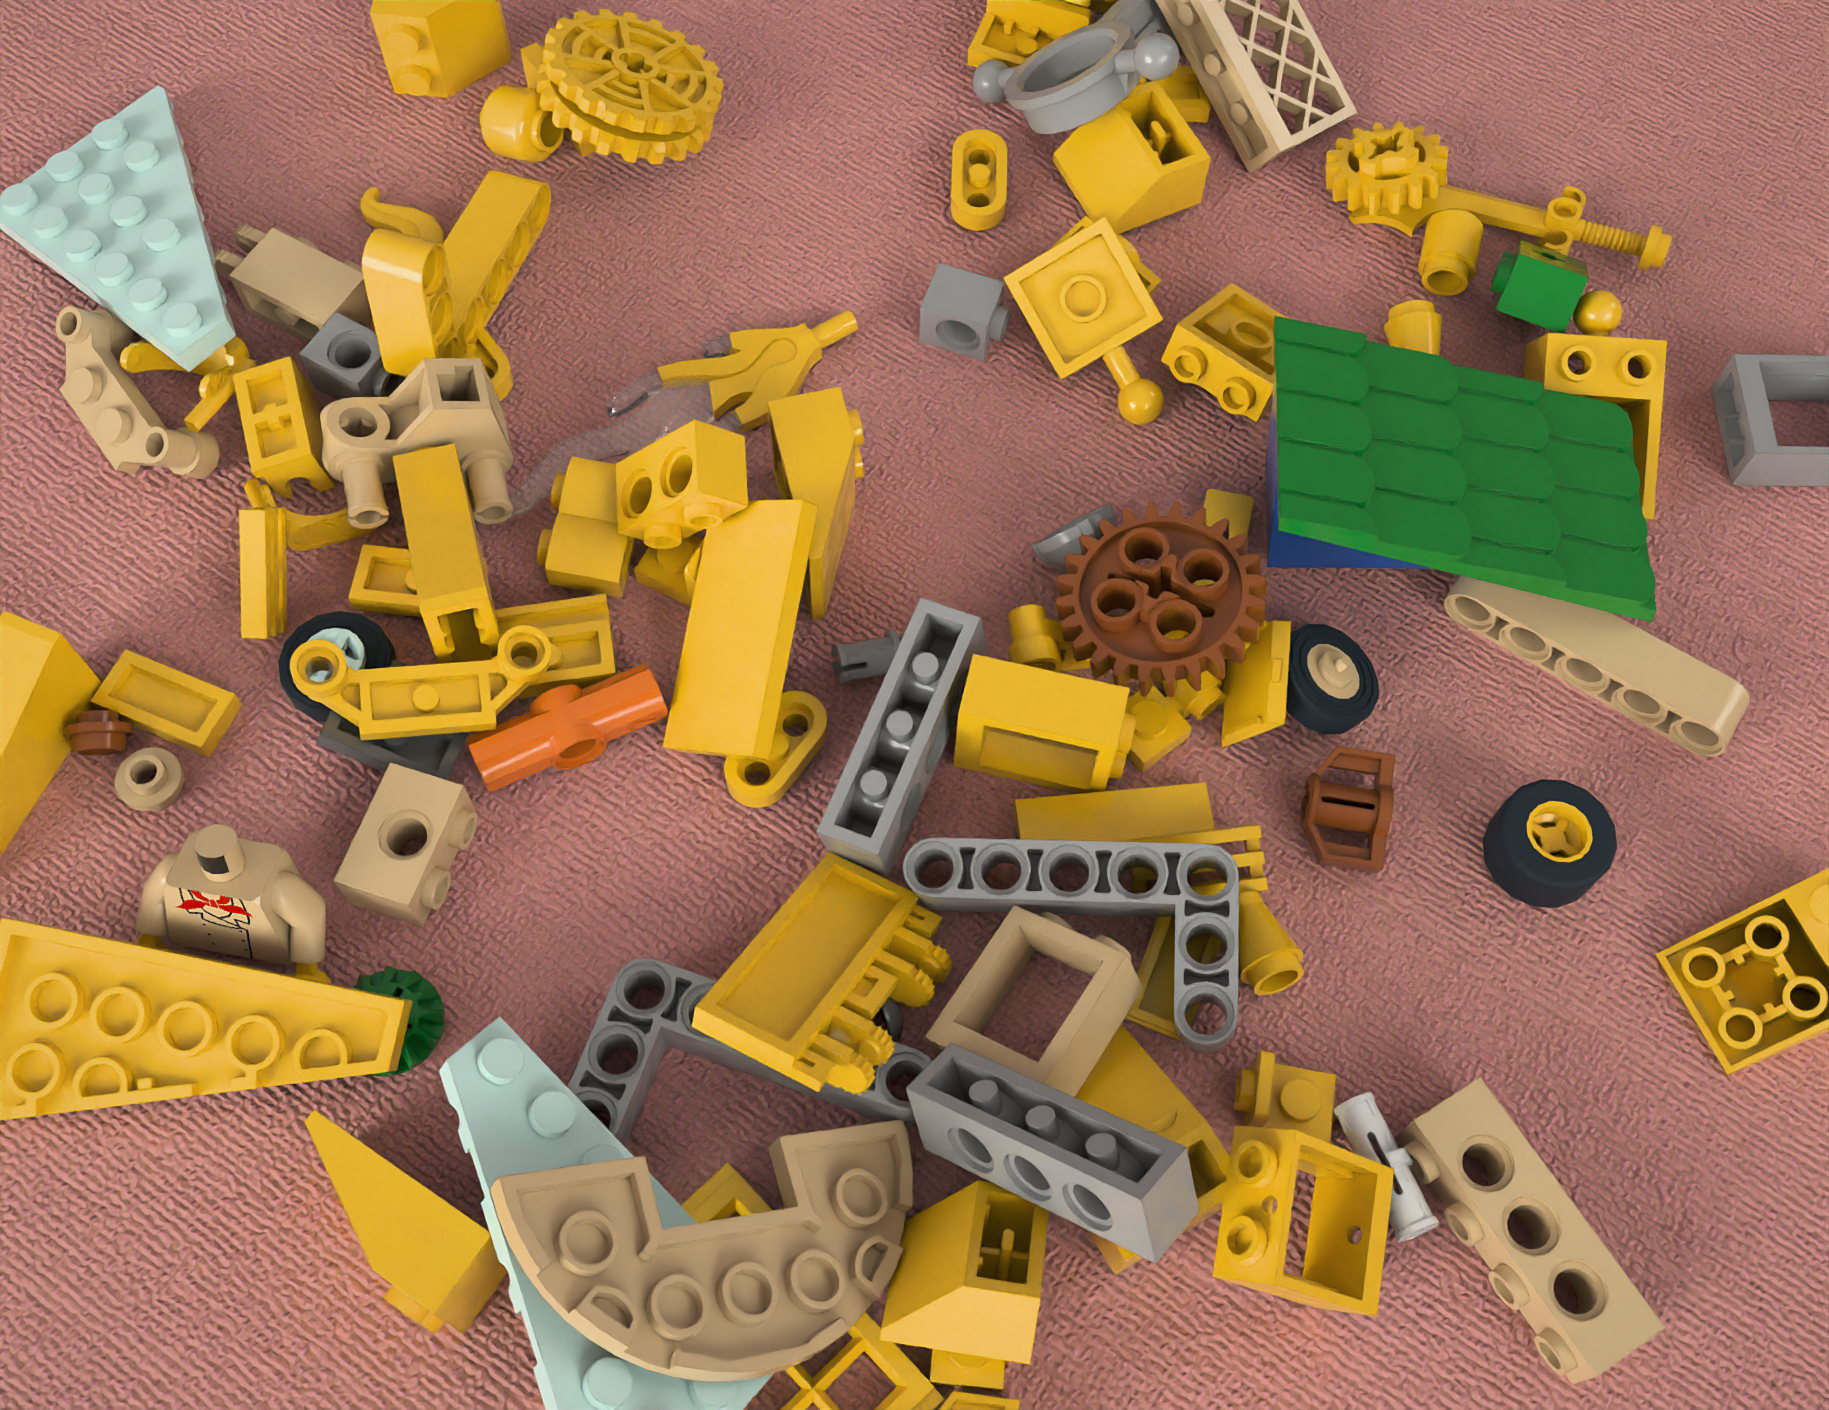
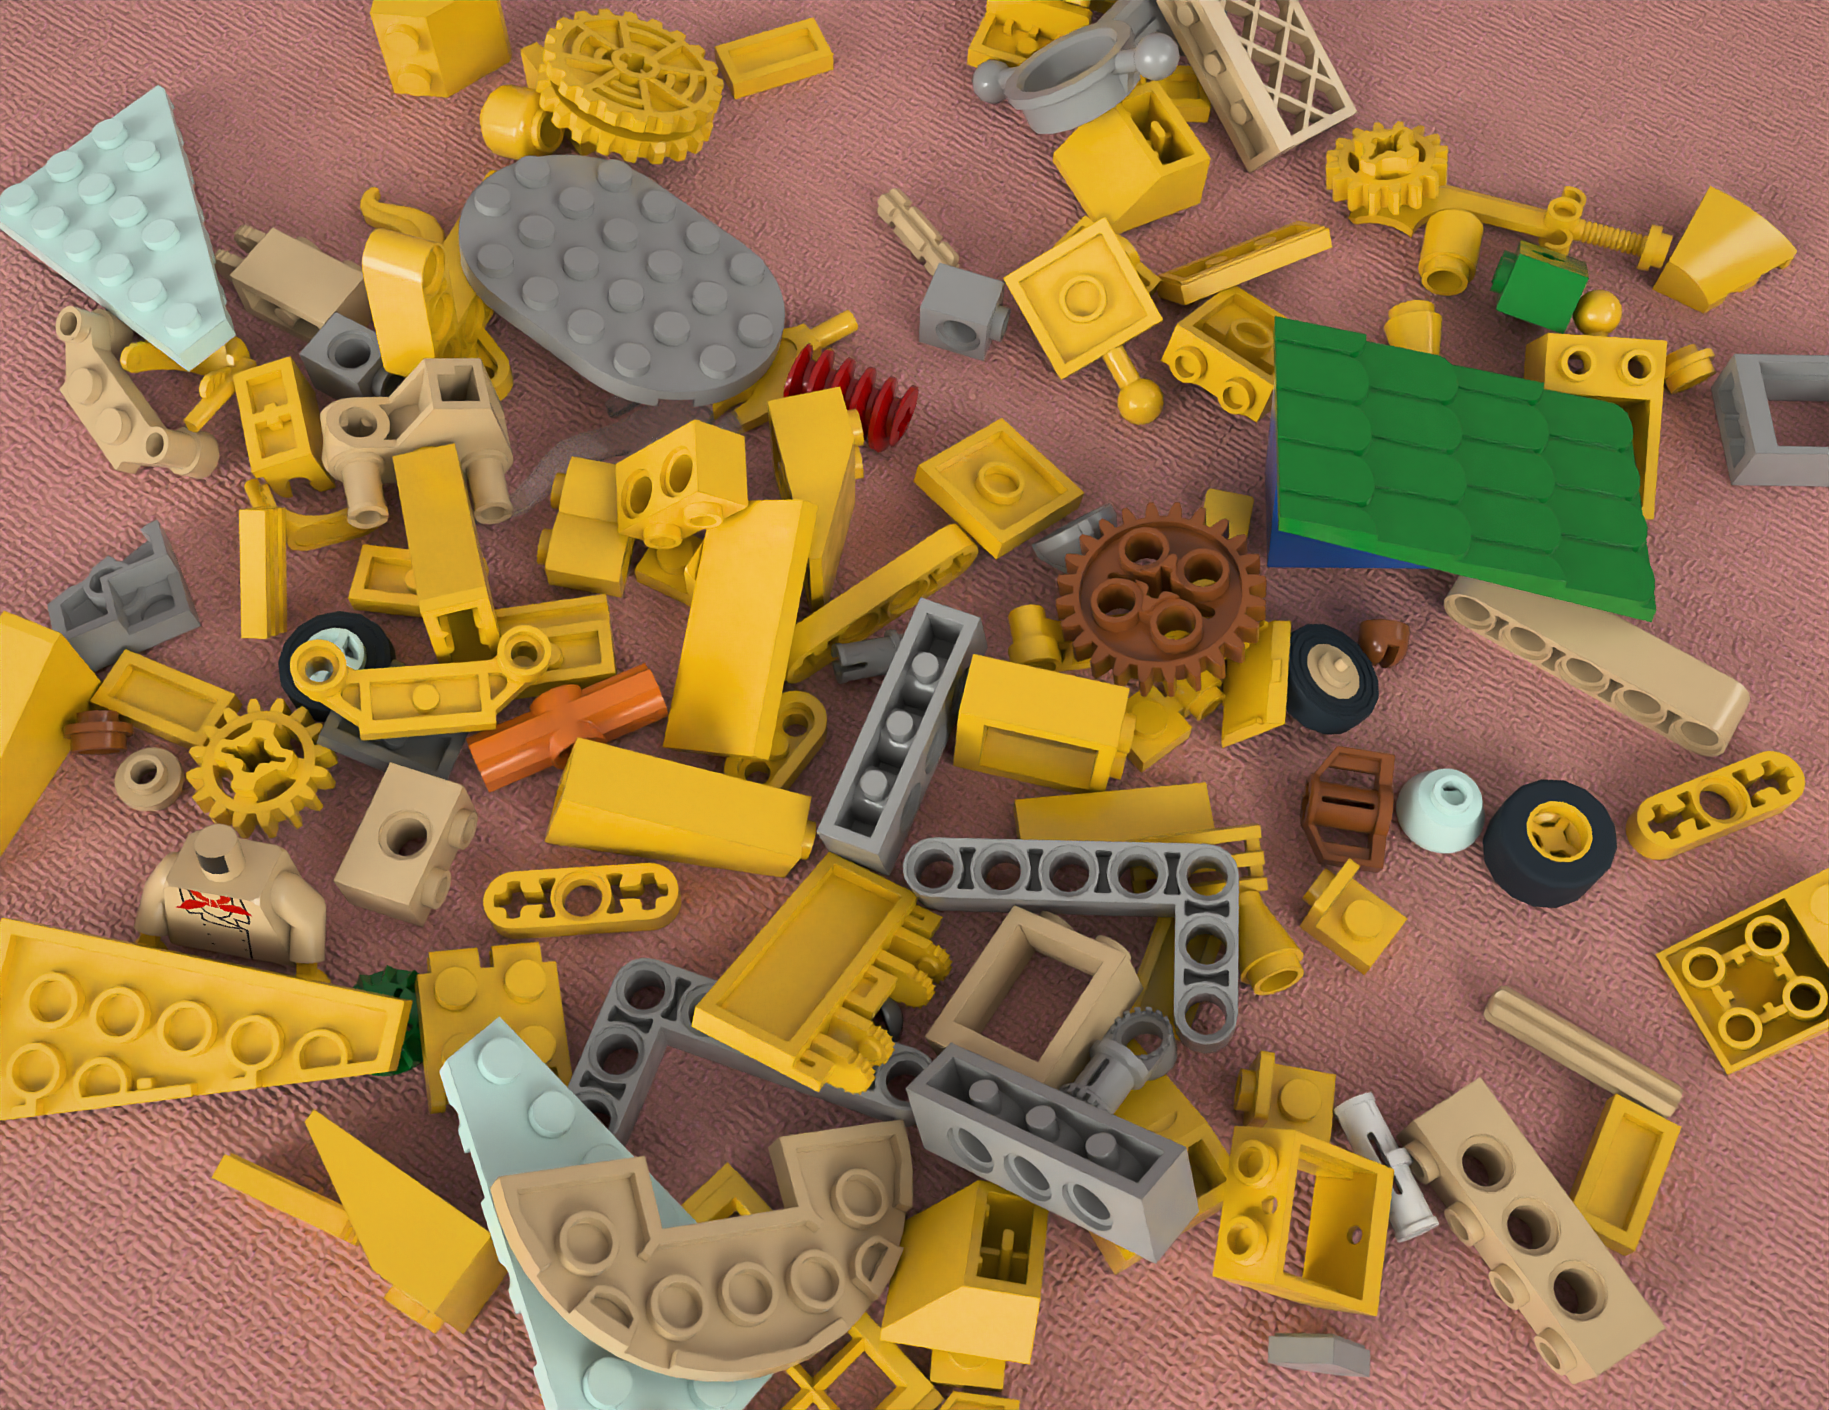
yellow plate [950,129,1008,231] -> none
none -> light grey slope [47,520,201,672]
none -> yellow gear [186,698,338,839]
none -> yellow tile [211,1153,360,1247]
none -> yellow plate [415,942,572,1114]
none -> light grey plate [459,155,785,407]
none -> yellow beam [483,863,681,939]
none -> yellow slope [544,737,816,878]
none -> yellow tile [714,17,834,100]
none -> red piece [783,343,919,453]
none -> yellow beam [785,523,979,684]
none -> tan axle [877,188,959,277]
none -> yellow plate [913,418,1085,560]
none -> light grey connector [1059,1007,1177,1114]
none -> yellow tile [1157,221,1332,305]
none -> light grey tile [1268,1333,1370,1377]
none -> yellow bracket [1299,858,1407,975]
none -> dark orange hinge [1358,619,1410,668]
none -> light aqua cone [1396,769,1485,854]
none -> tan axle [1483,986,1683,1119]
none -> yellow tile [1569,1094,1681,1256]
none -> yellow beam [1625,751,1805,860]
none -> yellow slope [1652,186,1797,313]
none -> yellow plate [1664,344,1716,394]

